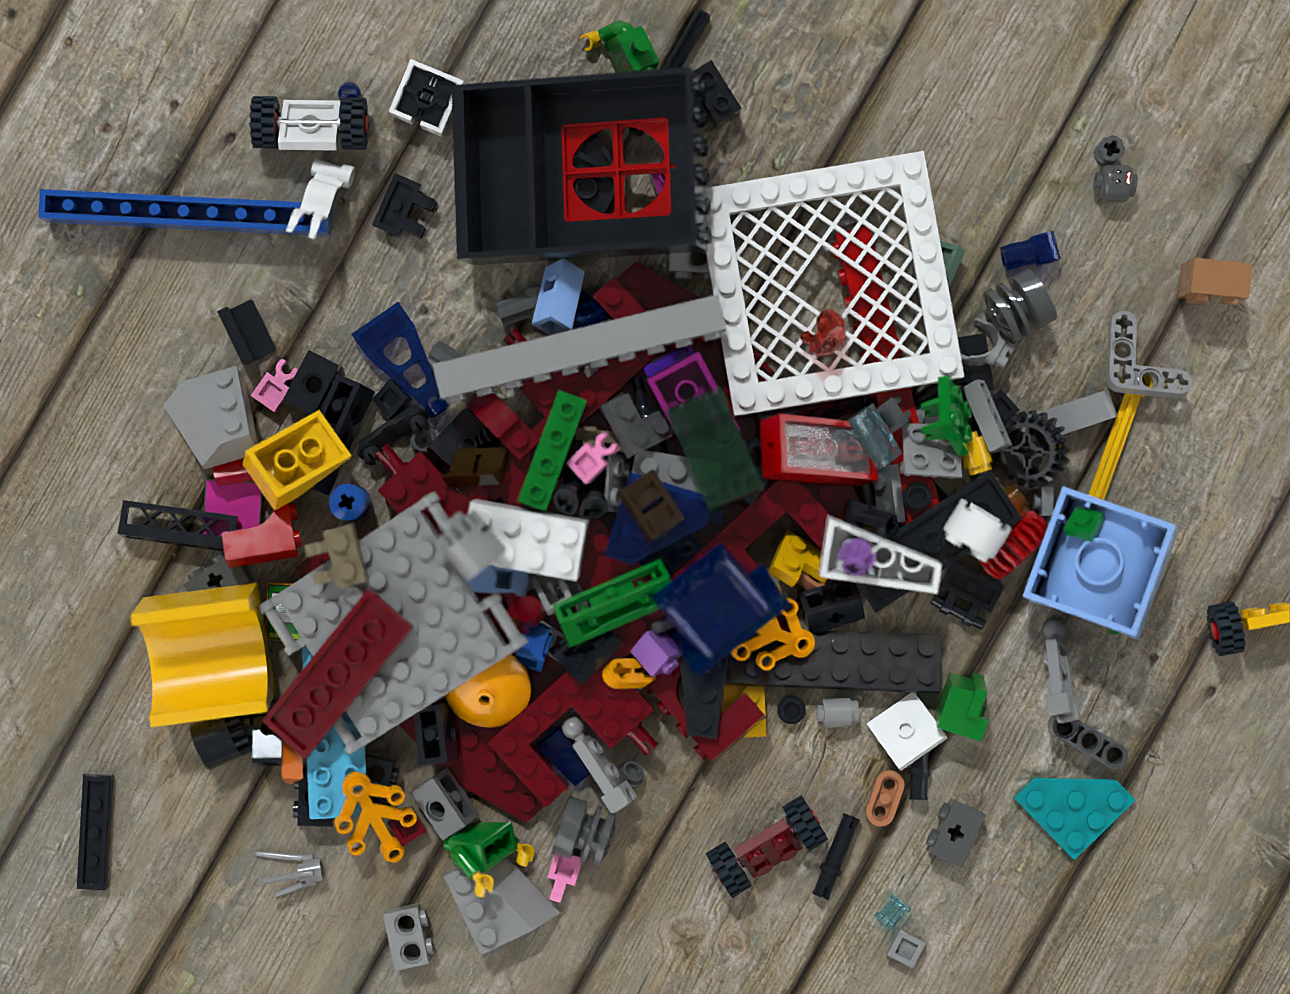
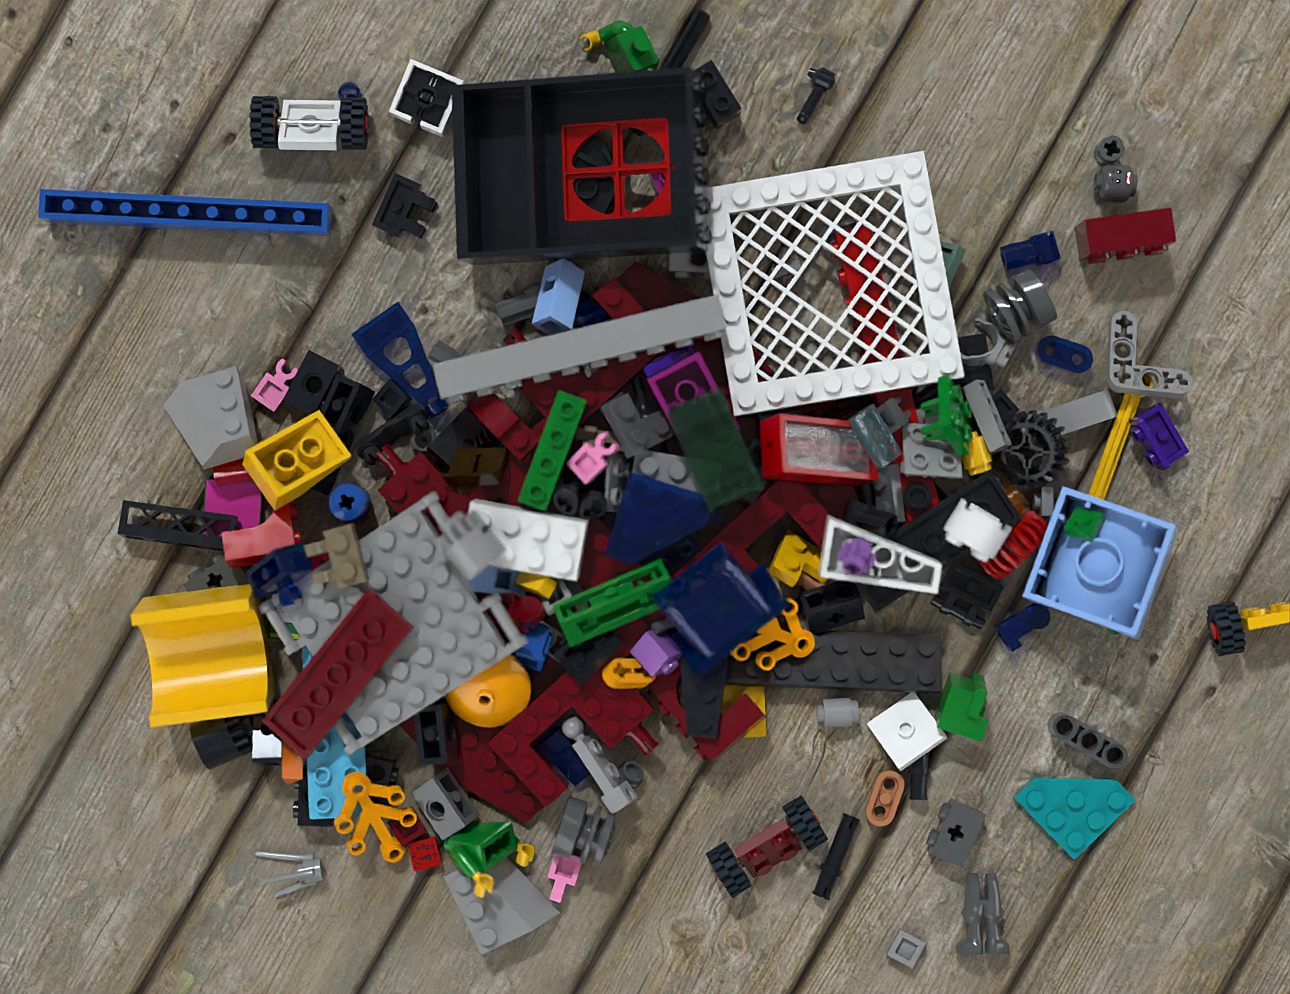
black tile [77,773,114,890] -> none
black panel [217,300,277,365] -> none
white flag [286,159,355,239] -> none
light grey brick [383,903,435,971] -> none
dark brown piece [616,469,685,542] -> none
black plate [777,695,806,724] -> none
clear red hair [800,309,846,357] -> none
clear light blue bush [874,892,911,931] -> none
light grey plate [1043,619,1080,723] -> none
medium nougat brick [1178,258,1252,305] -> none
none -> clear blue brick [245,543,314,607]
none -> red tile [407,836,442,871]
none -> yellow piece [514,571,557,599]
none -> light grey tile [770,259,801,281]
none -> black piece [797,67,836,124]
none -> dark grey piece [956,873,1010,955]
none -> clear blue leg [994,604,1051,652]
none -> clear blue plate [1035,336,1093,374]
none -> dark red brick [1074,207,1177,264]
none -> dark purple bracket [1129,403,1189,470]

